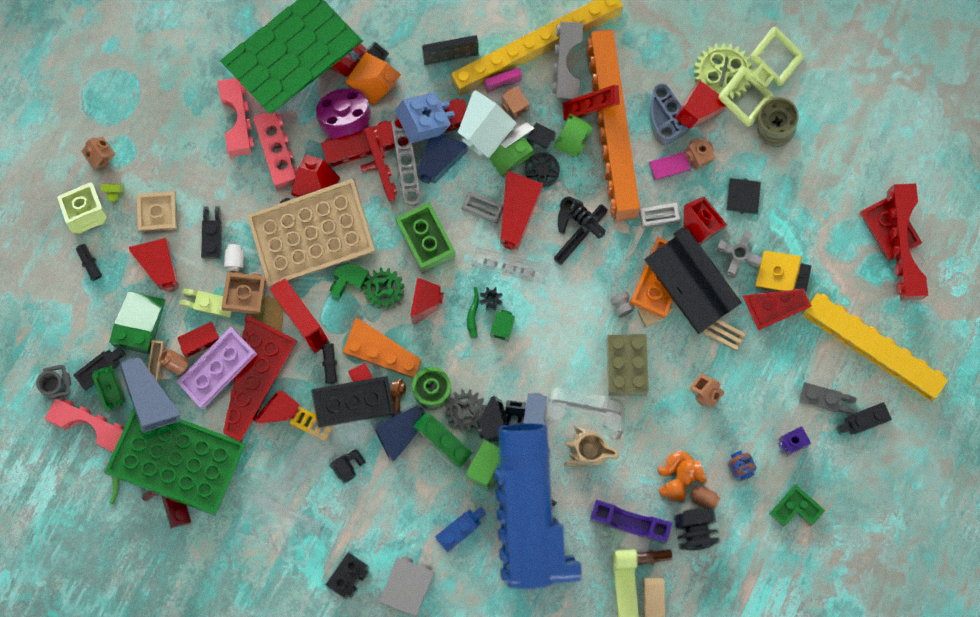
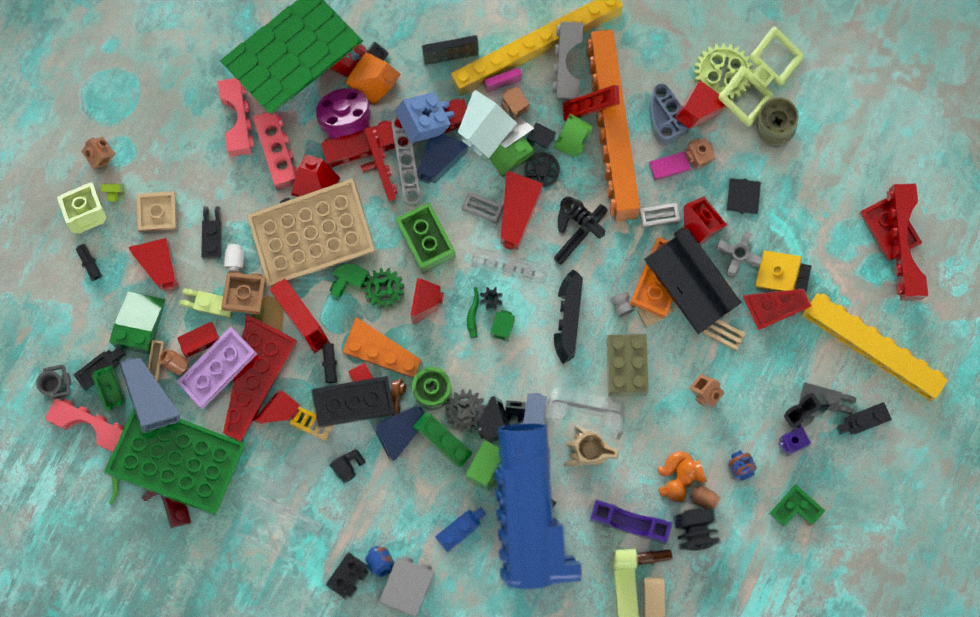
none -> blue head [365,546,394,577]
none -> black brick [554,269,583,364]
none -> black brick [784,393,830,428]

